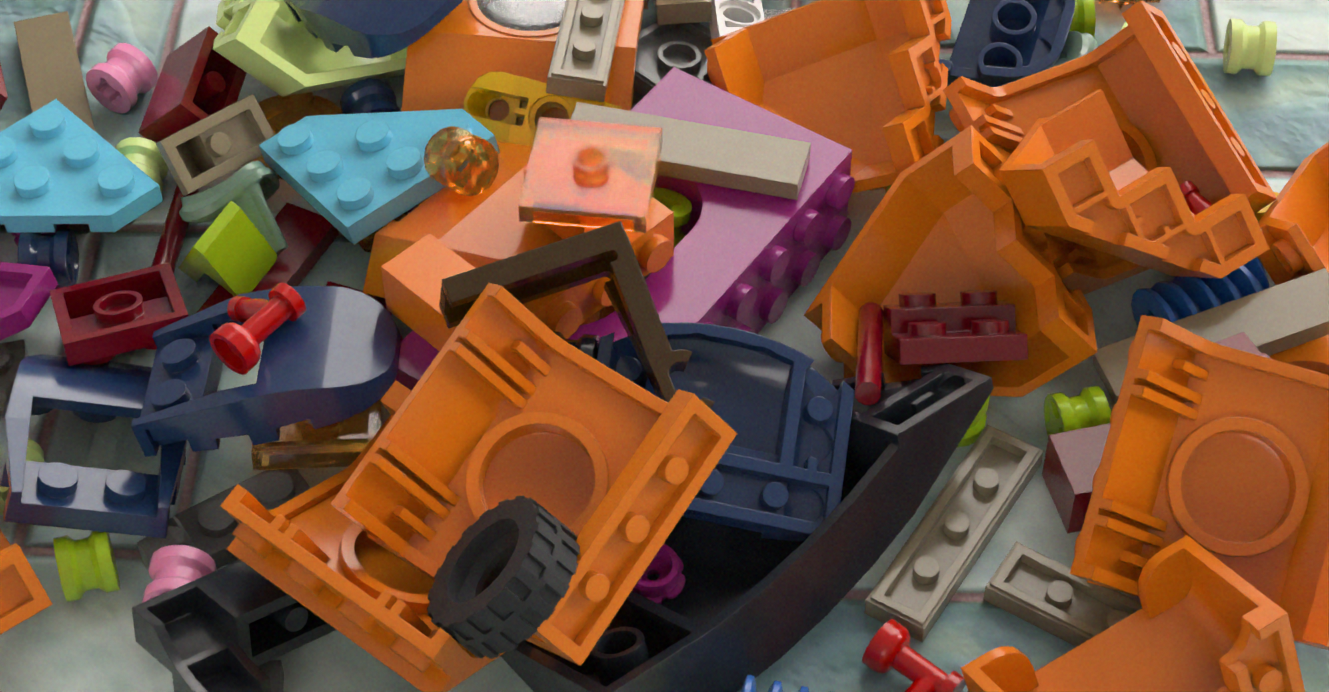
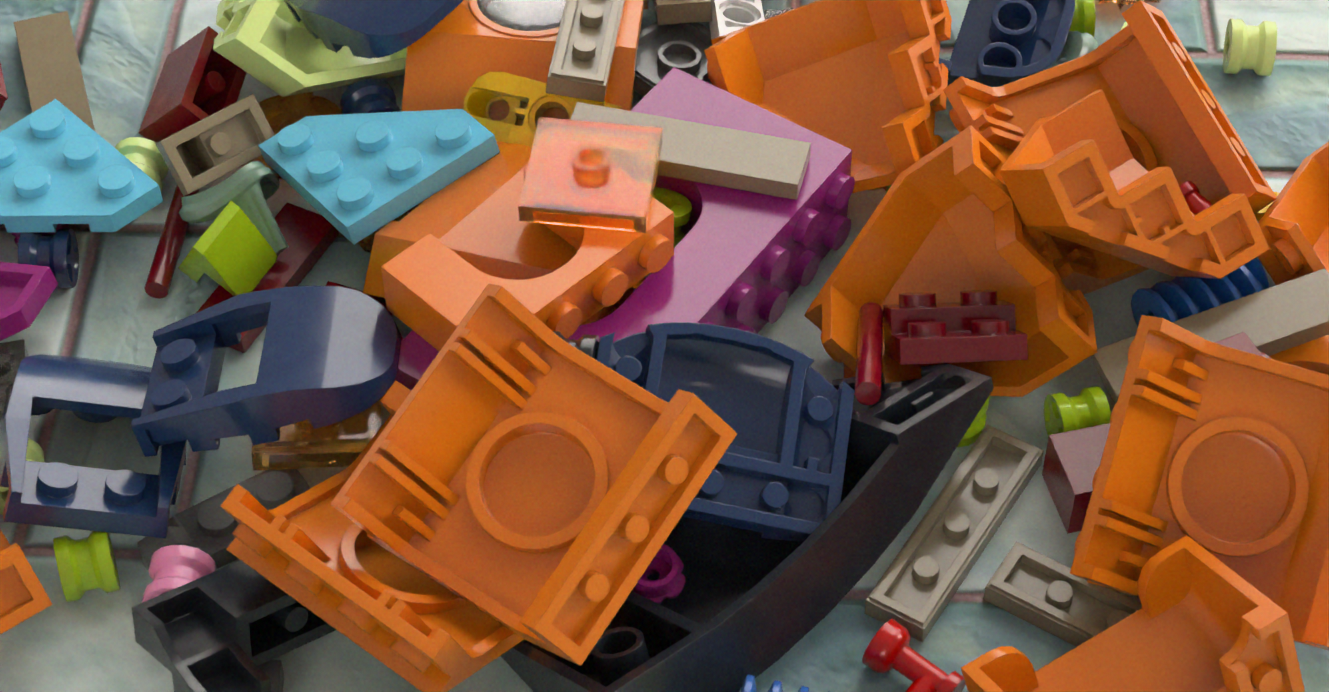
dark red plate [49,263,189,366] -> none
bright pink wheel [86,43,158,114] -> none
red piece [209,282,306,375] -> none
clear orange wheel [423,126,499,196] -> none
black tyre [427,495,580,659] -> none
dark brown hinge [439,221,715,410] -> none

